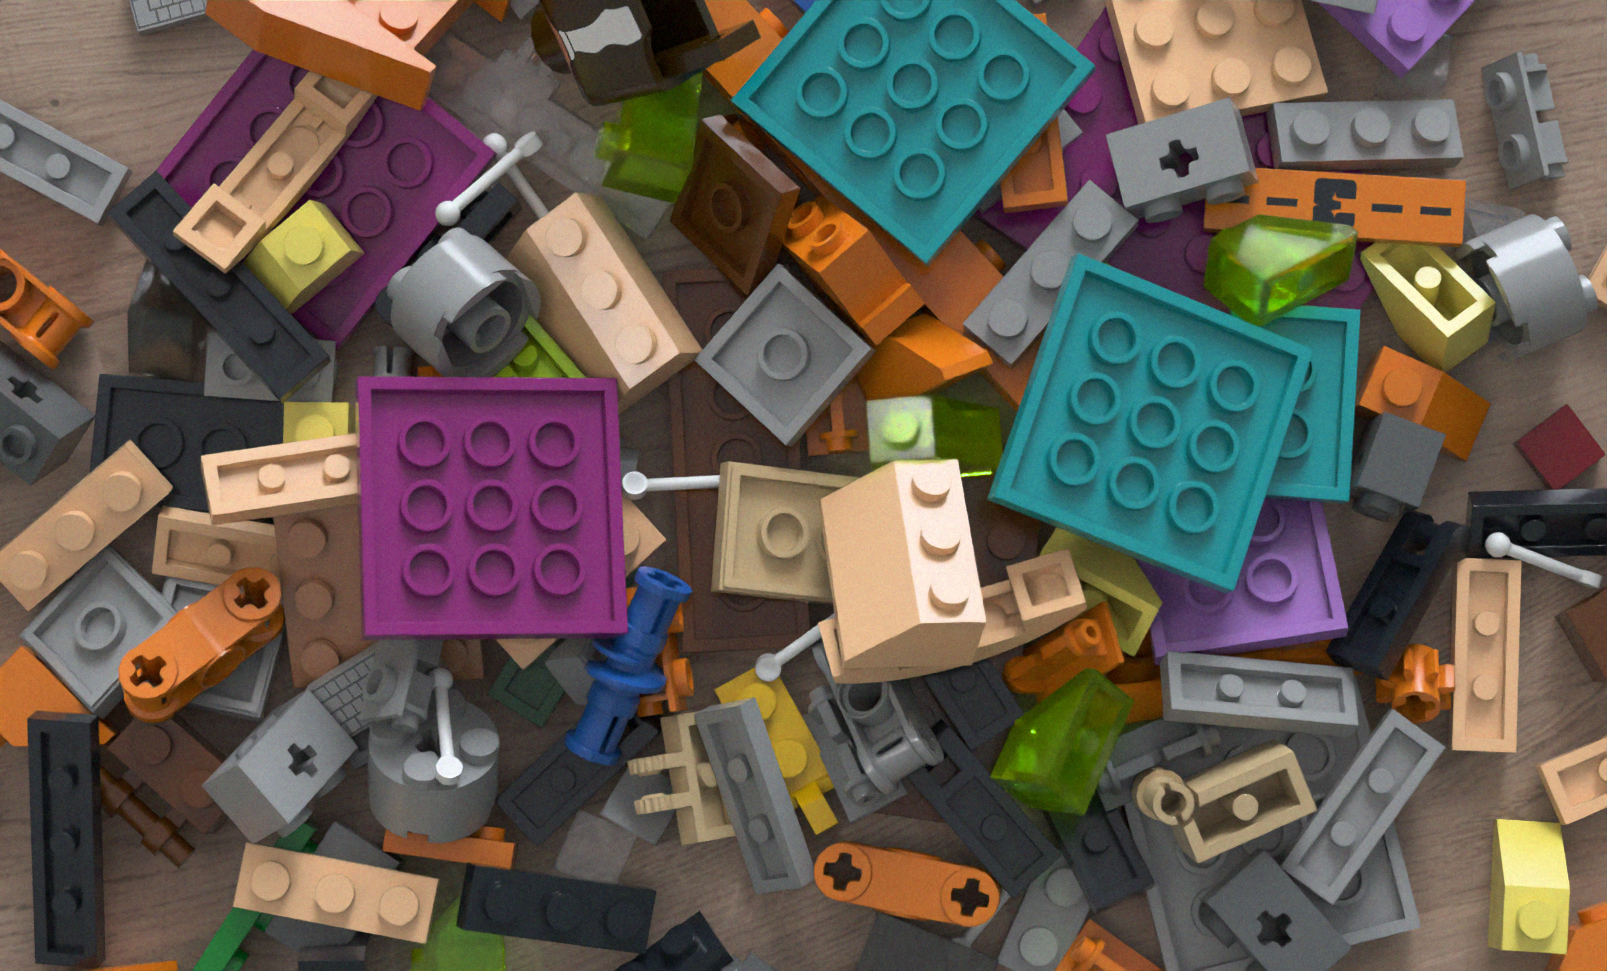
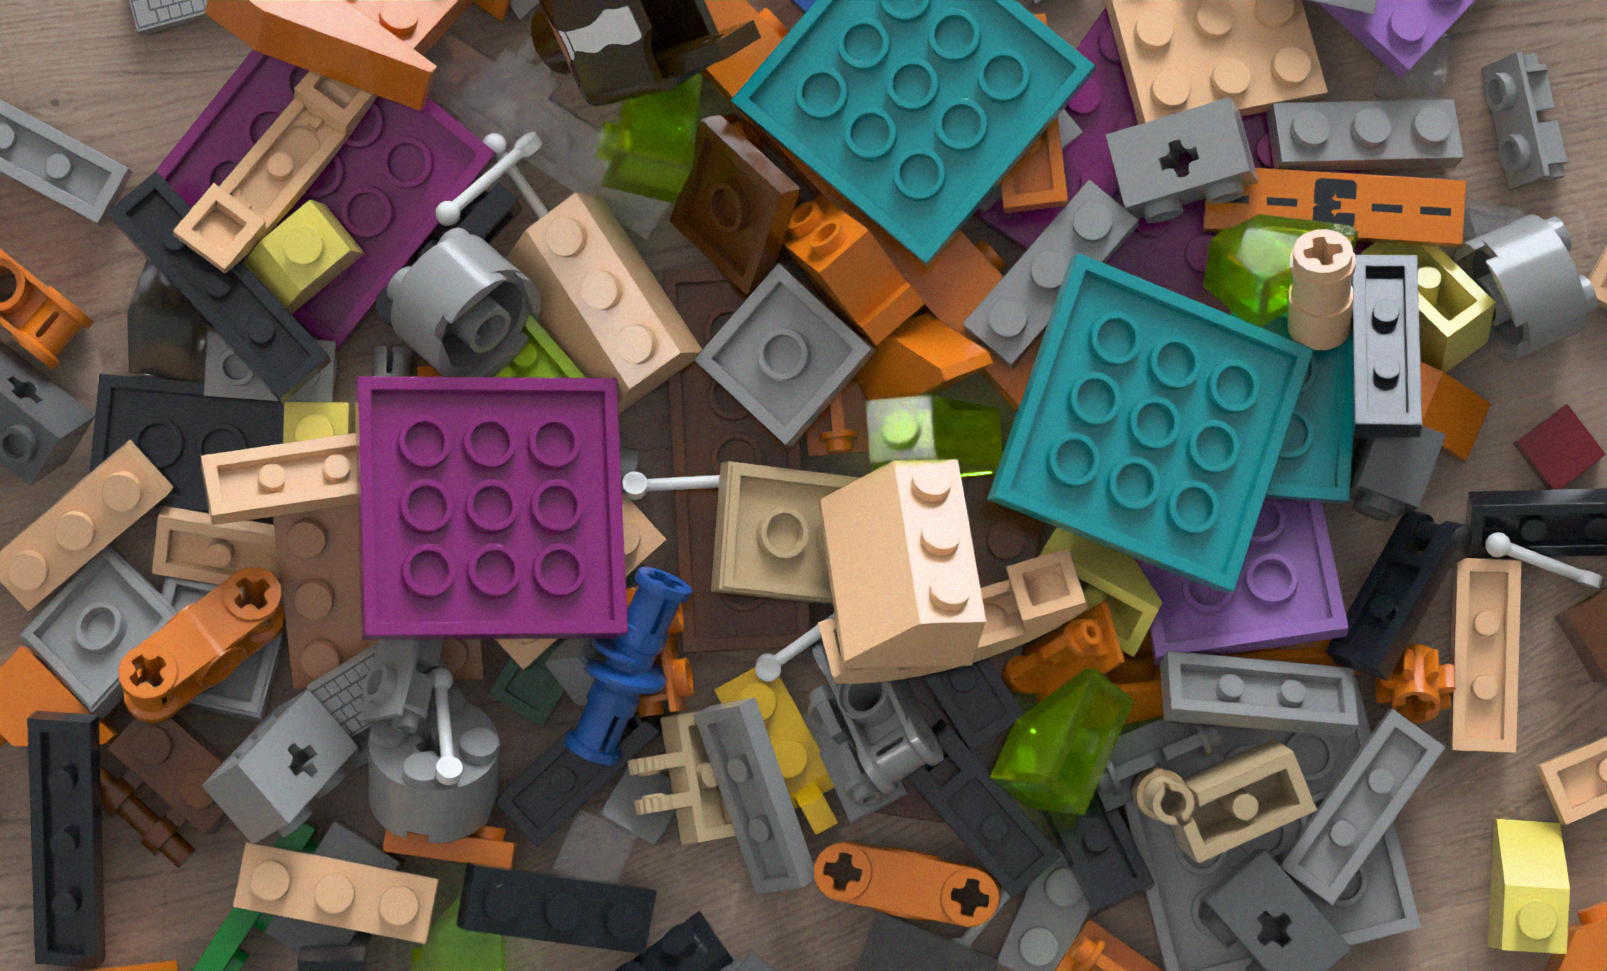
none -> light nougat piece [1287,230,1356,350]
none -> plate [1351,255,1422,437]

